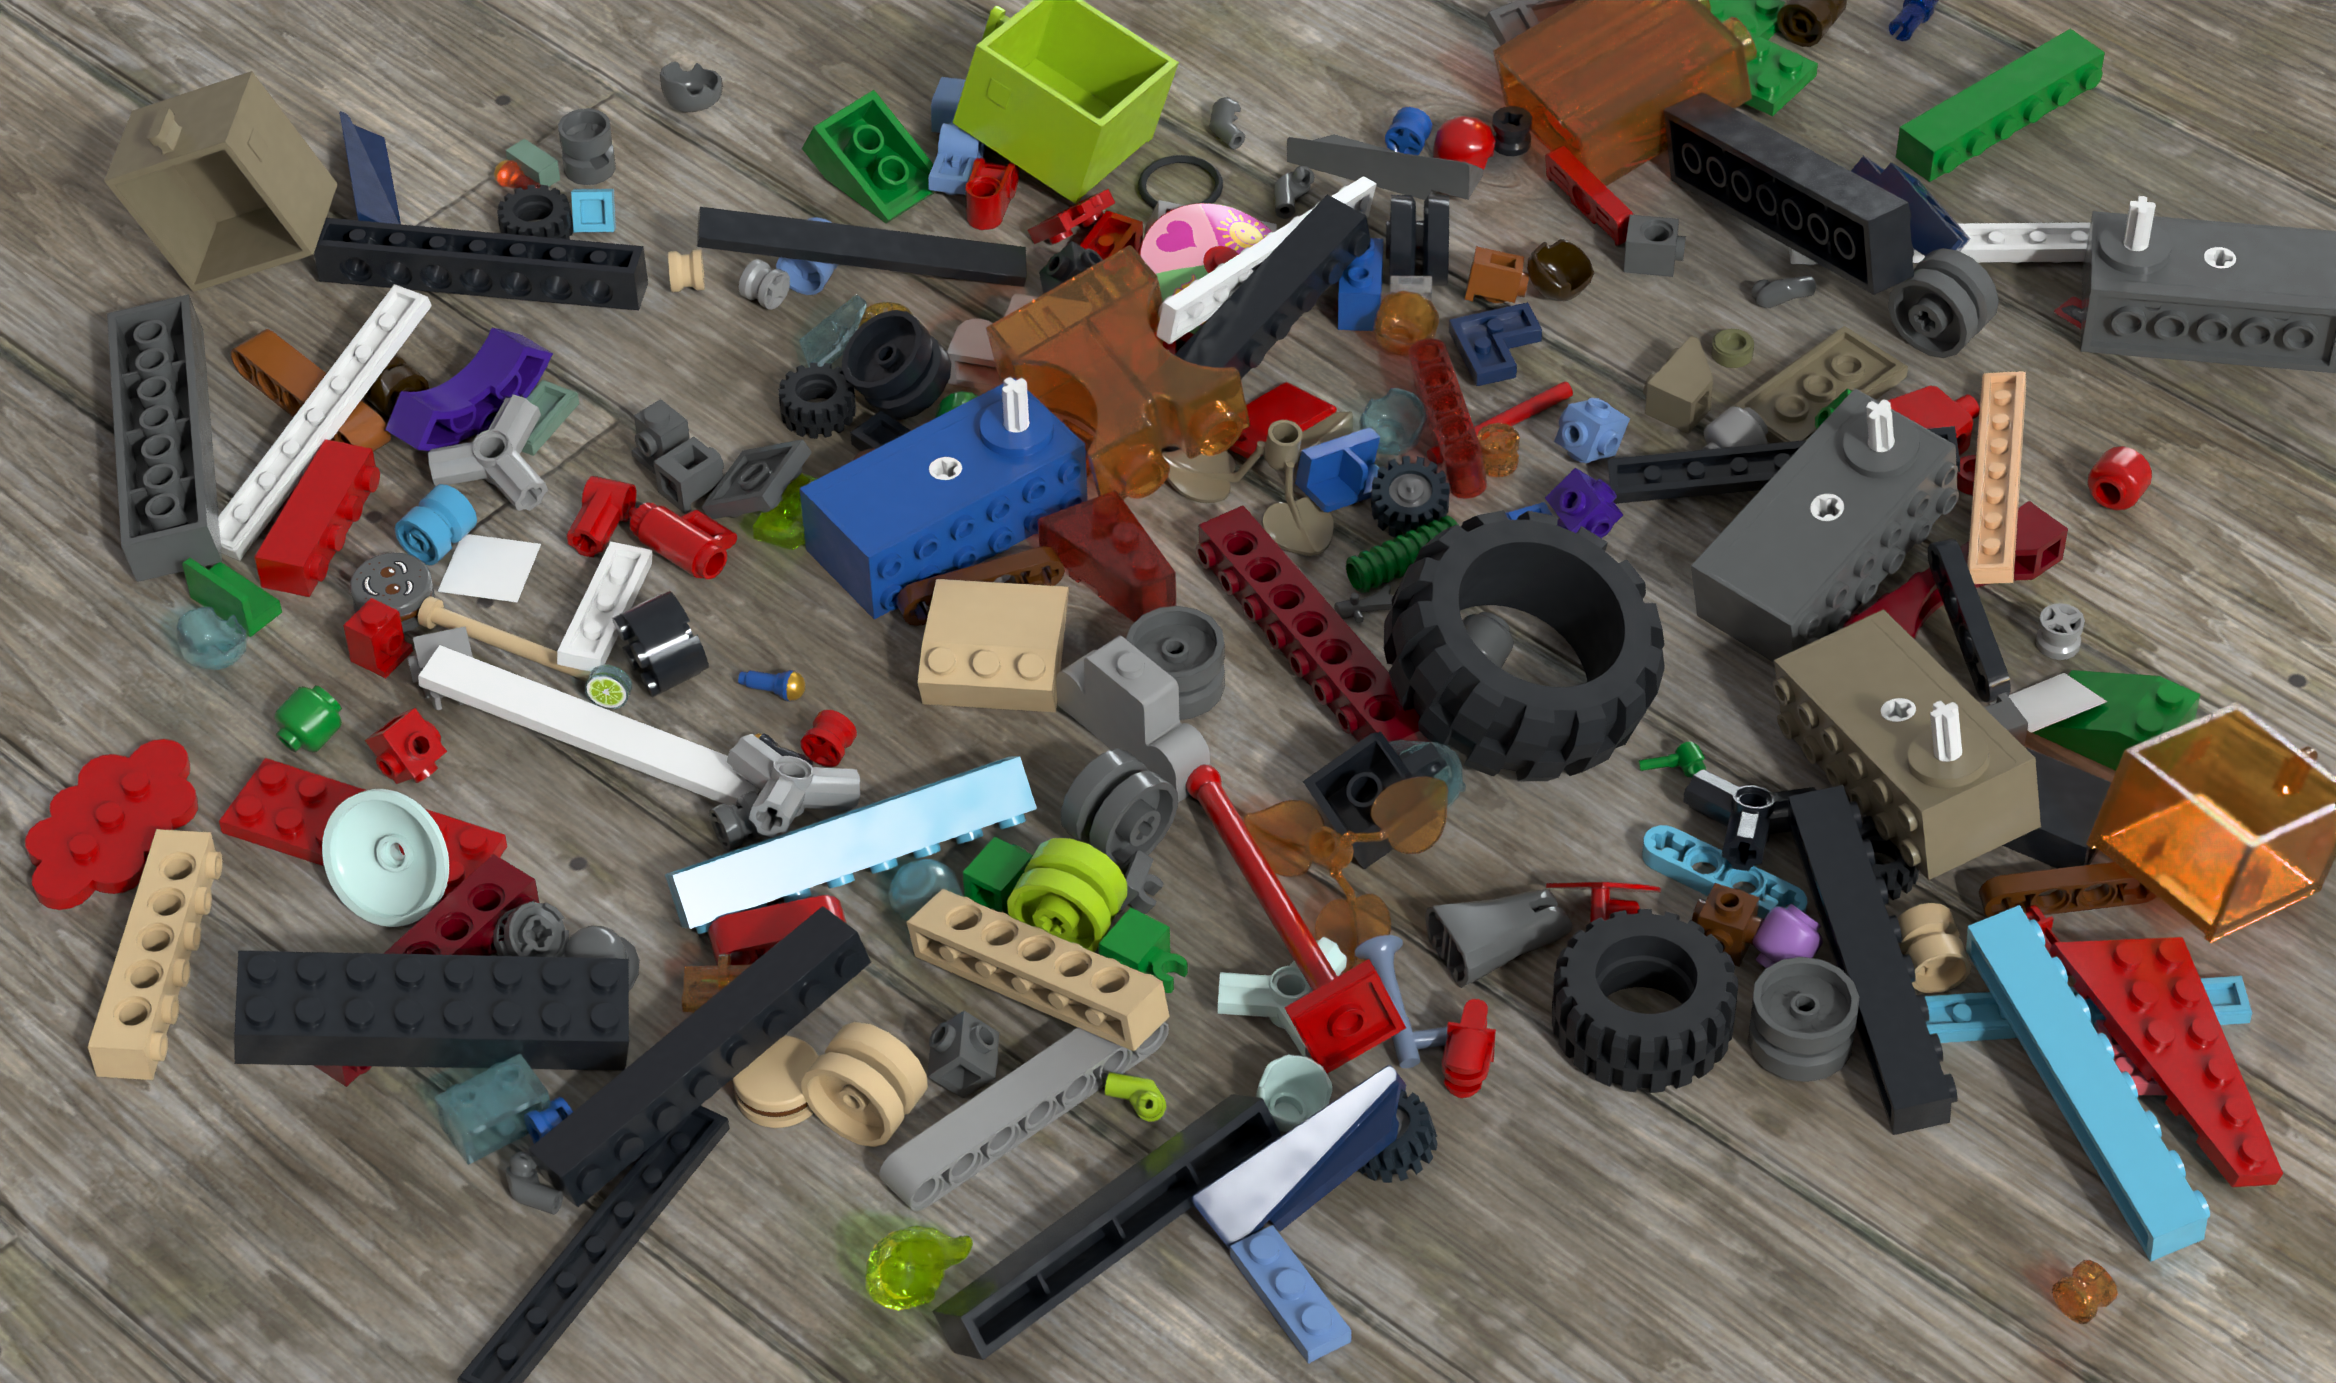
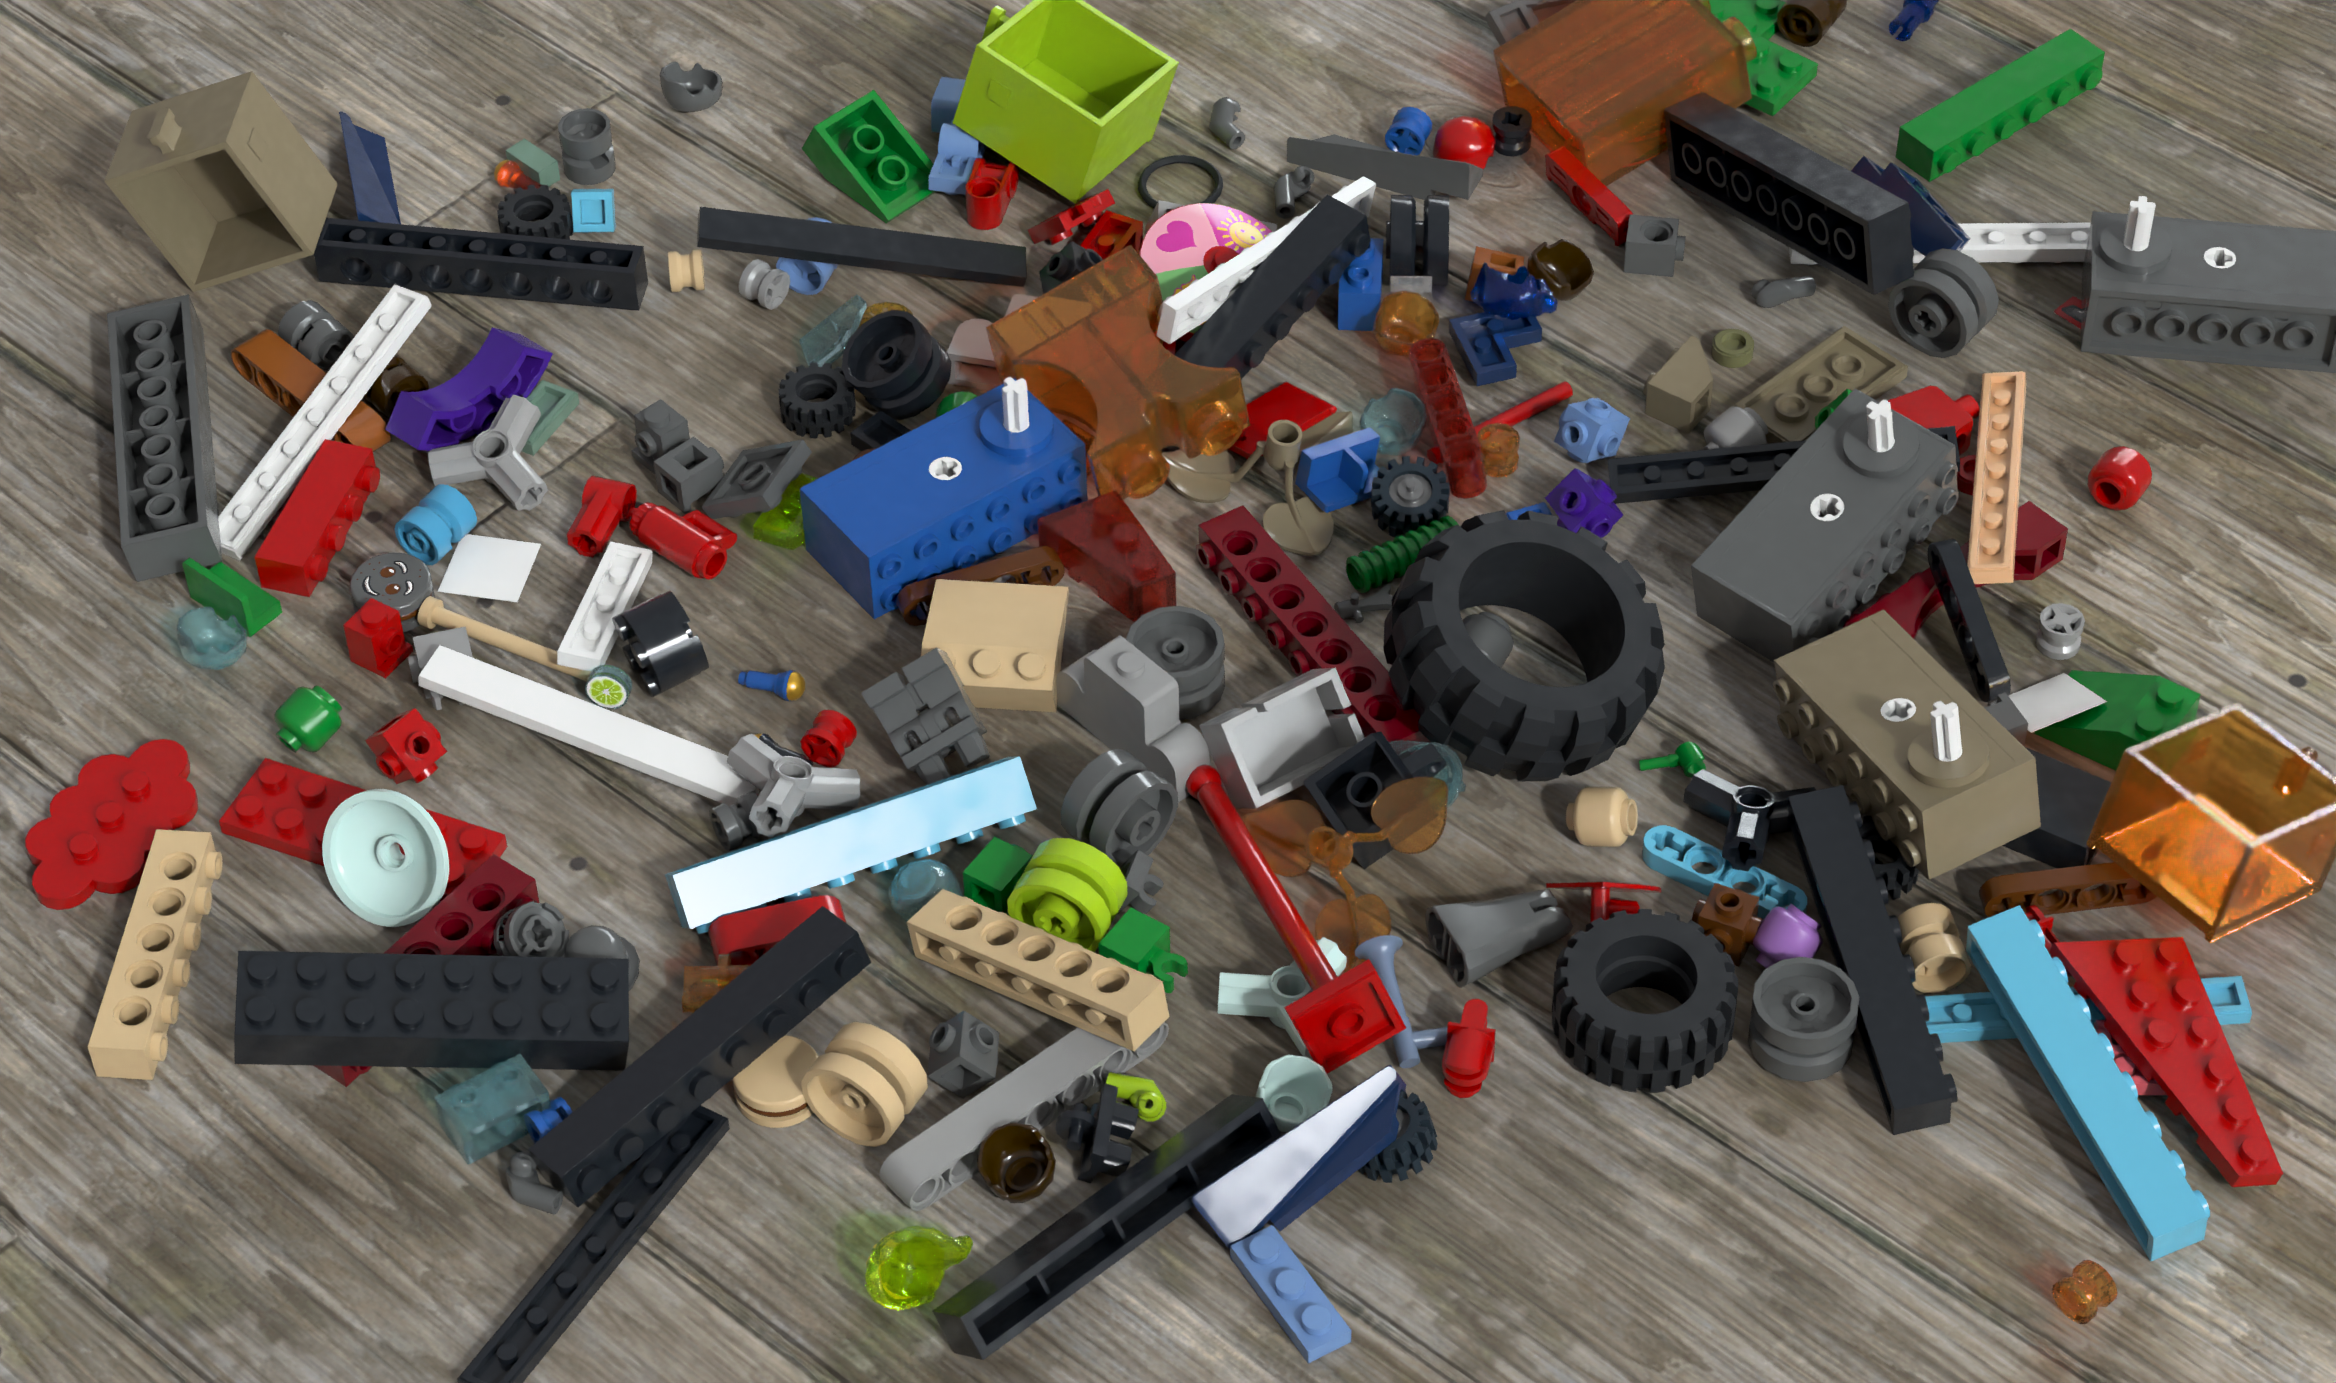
none -> dark grey wheel [278,300,354,373]
none -> dark grey hips [861,647,990,785]
none -> dark brown hair [977,1122,1056,1203]
none -> black hips [1055,1083,1139,1184]
none -> light grey piece [1199,668,1365,809]
none -> clear blue hair [1470,262,1558,320]
none -> tan head [1566,787,1638,847]

